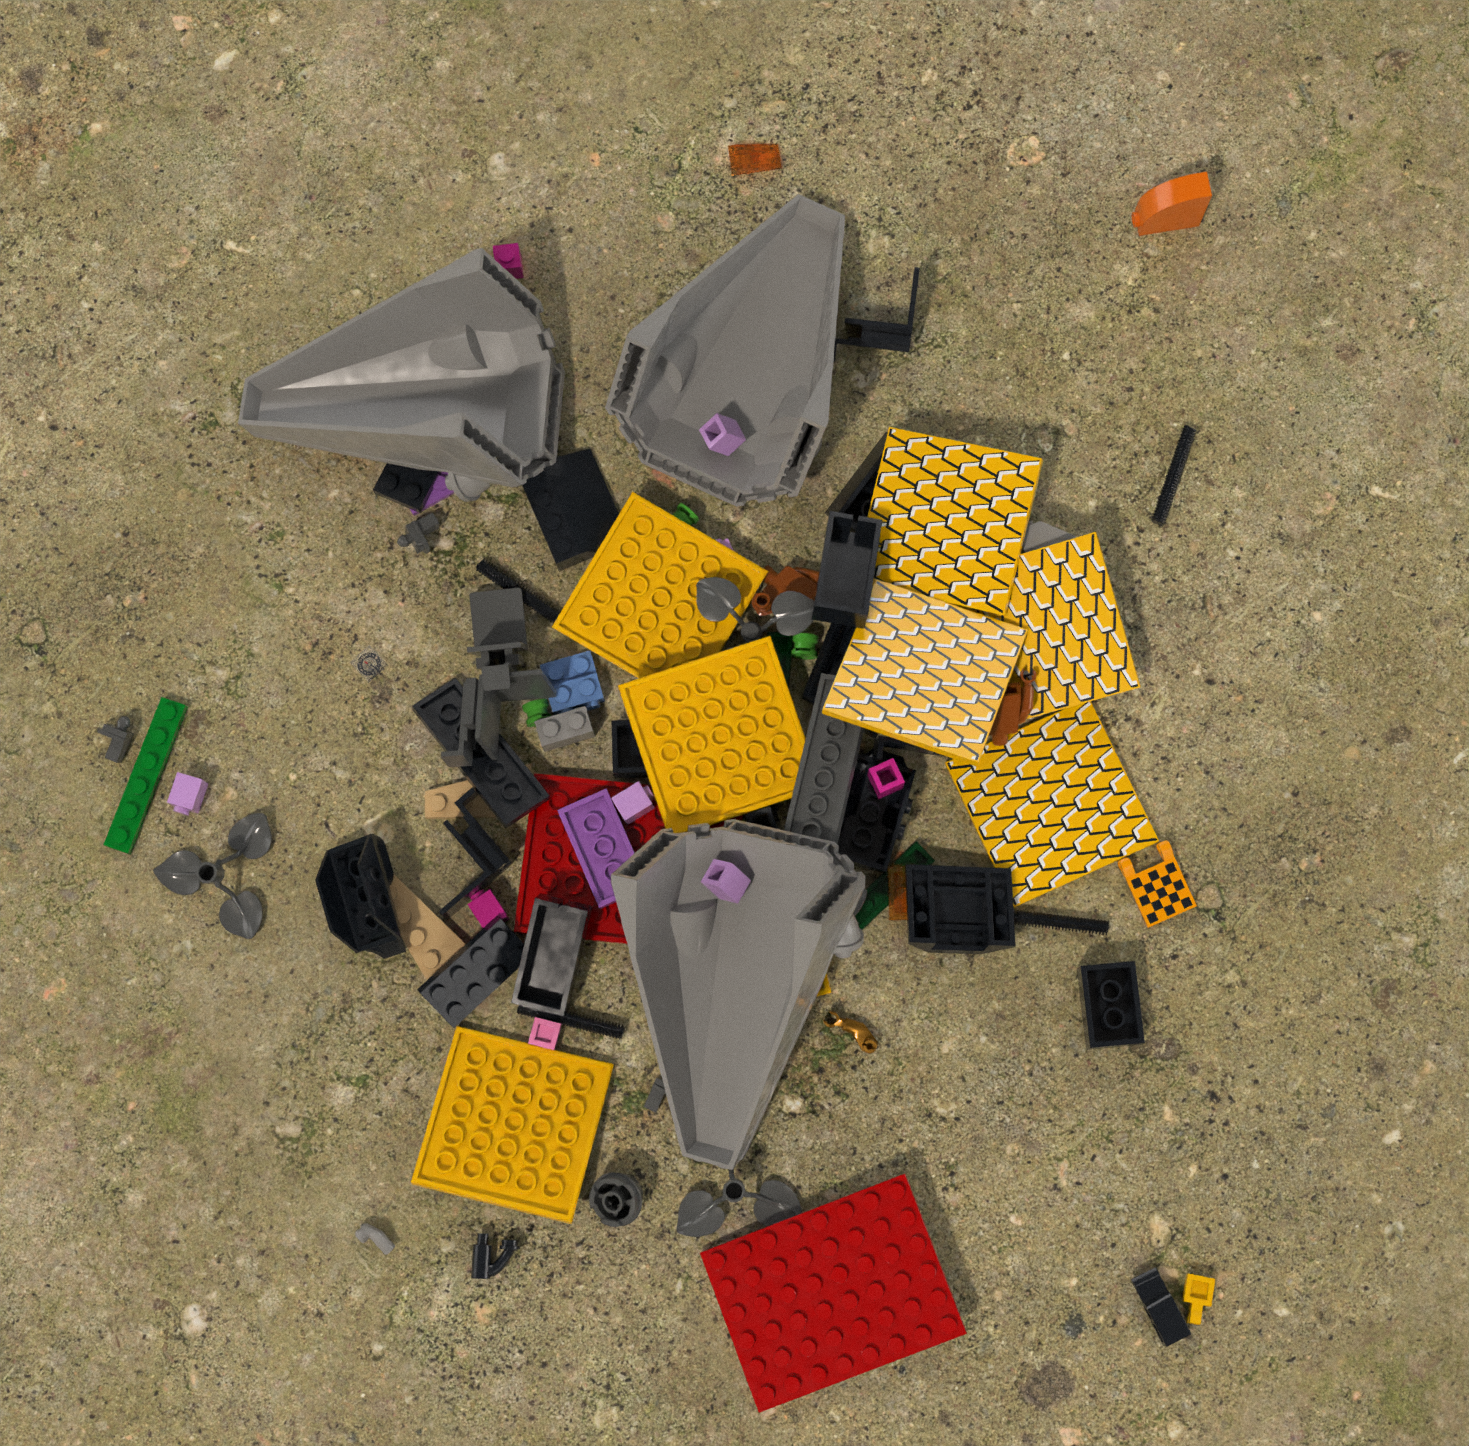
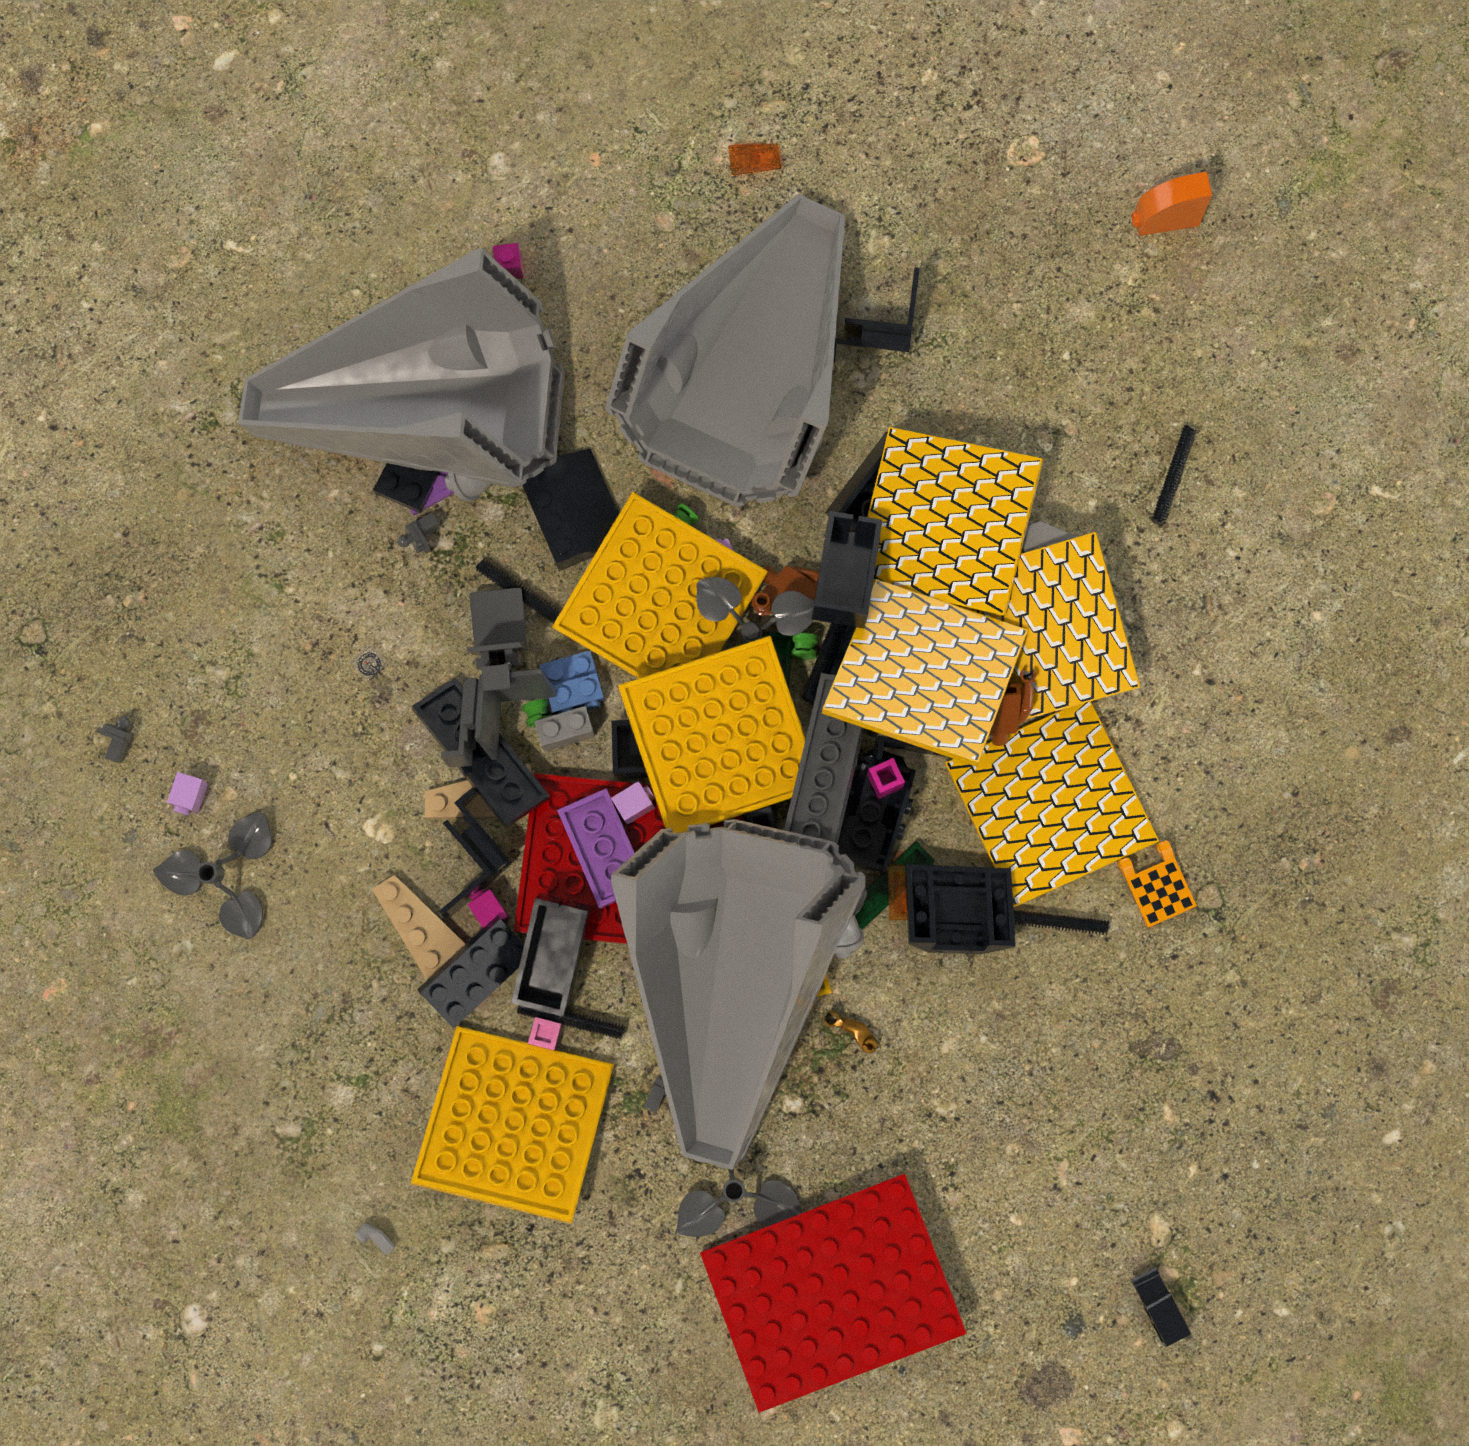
green plate [103,697,188,855] -> none
black slope [315,834,406,959] -> none
black plant [471,1233,520,1279] -> none
dark grey cone [589,1172,643,1227] -> none
lavender brick [699,413,746,456] -> none
lavender brick [701,859,751,904] -> none
black brick [1077,961,1145,1050] -> none
yellow plate [1182,1273,1215,1325] -> none

